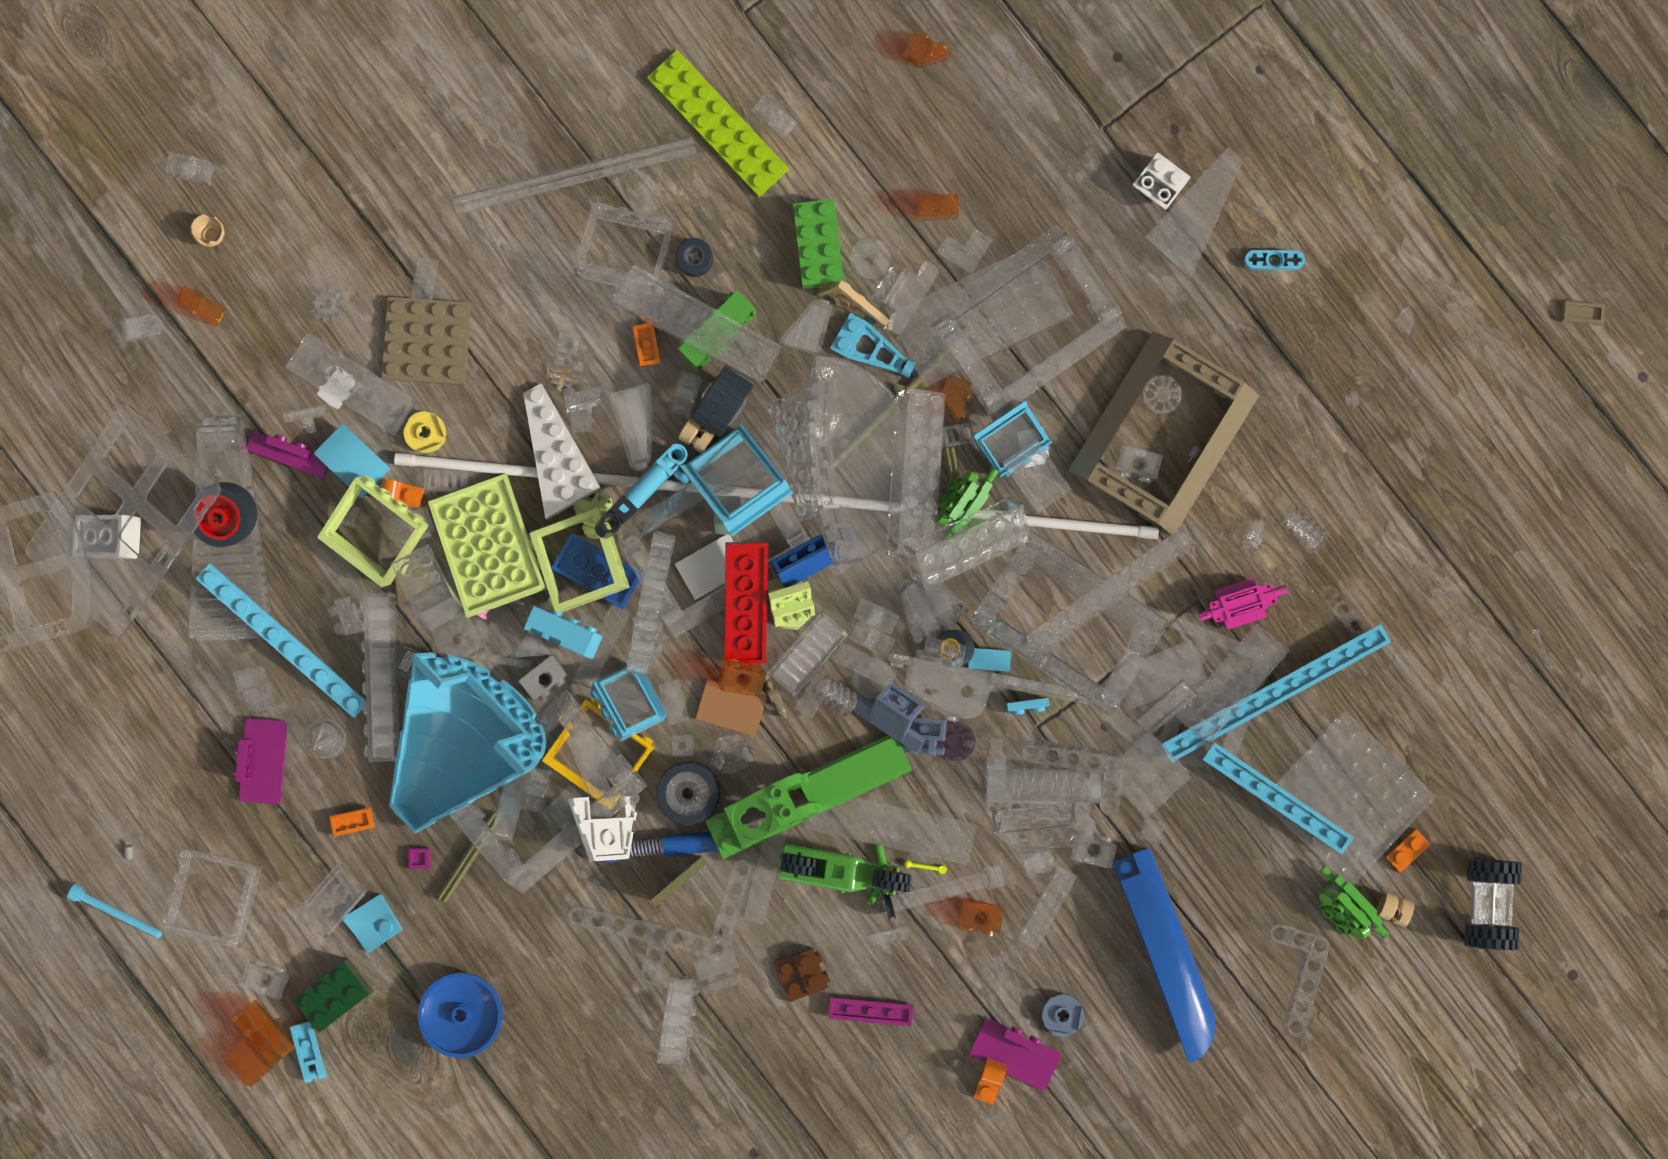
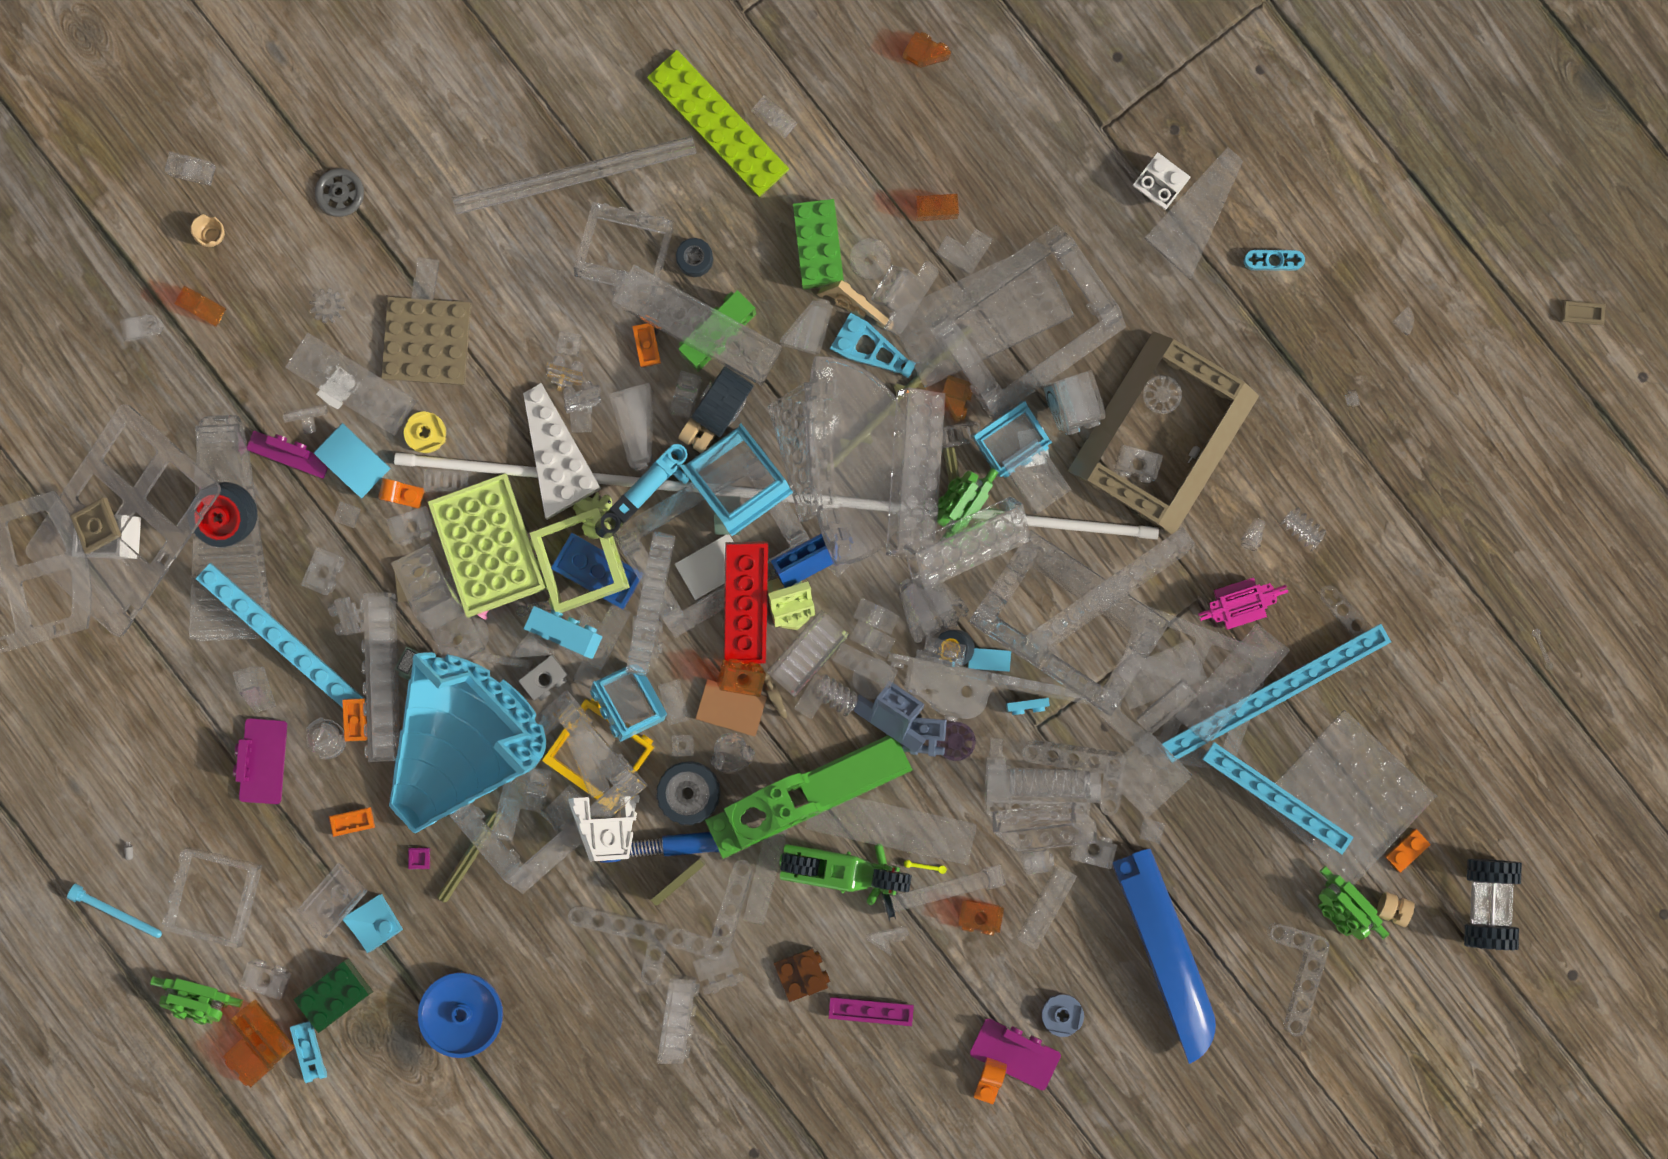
yellowish green window [317,475,429,587] -> none
none -> dark tan tile [70,498,122,554]
none -> bright green piece [151,976,243,1025]
none -> clear brick [301,547,344,596]
none -> dark grey plate [315,168,364,217]
none -> orange plate [342,698,370,741]
none -> clear brick [1042,370,1105,435]

